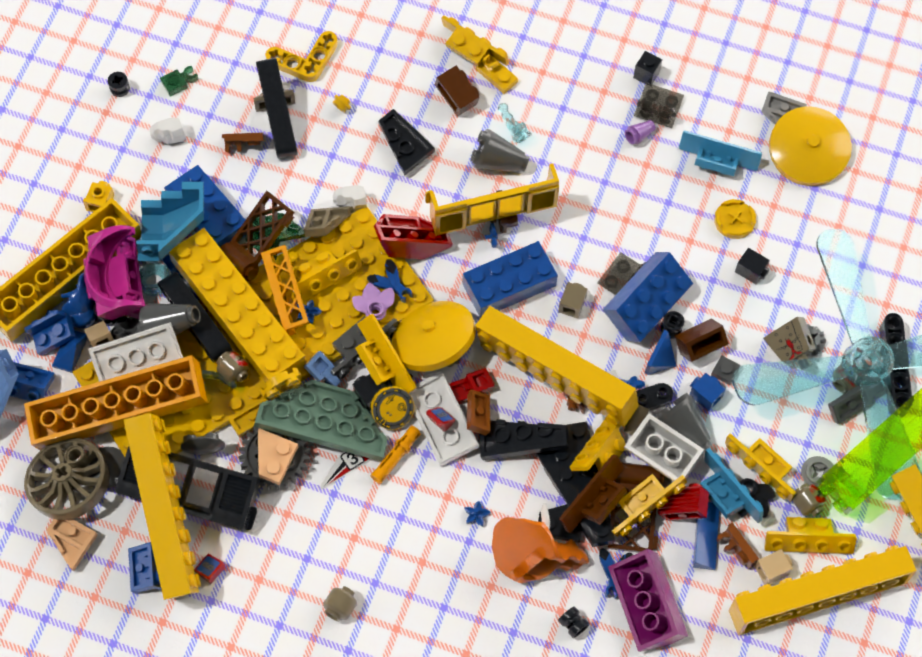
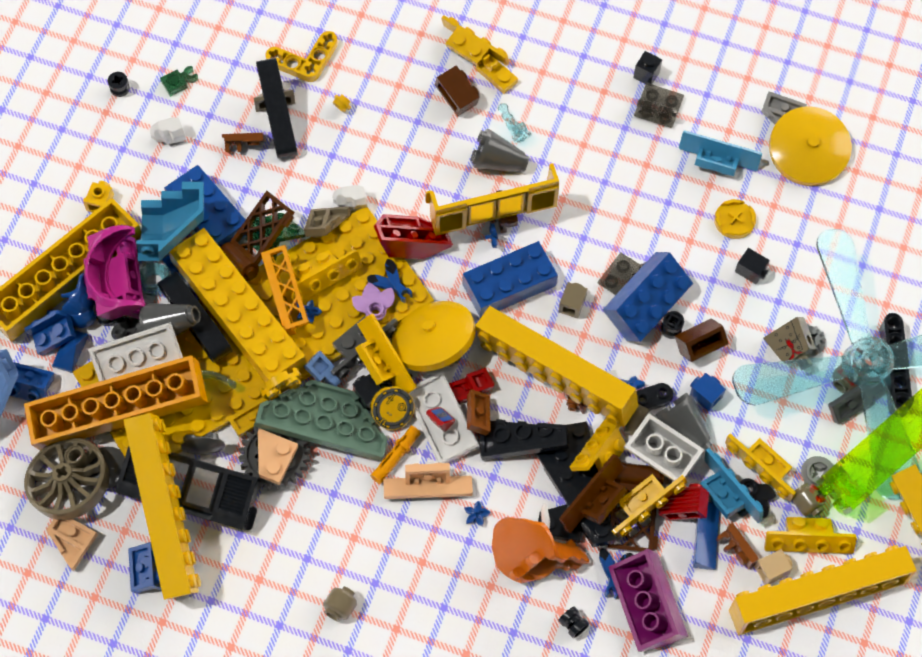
tan brick [84,320,113,347] -> none
slope [194,553,226,584] -> none
dark tan head [217,351,249,383] -> none
sticker [320,451,370,489] -> none
black wing [378,109,435,176] -> none
medium lavender cone [625,120,656,145] -> none
blue slope [645,330,677,375] -> none
dark grey plate [711,355,741,385] -> none
none -> light nougat bracket [383,462,473,499]

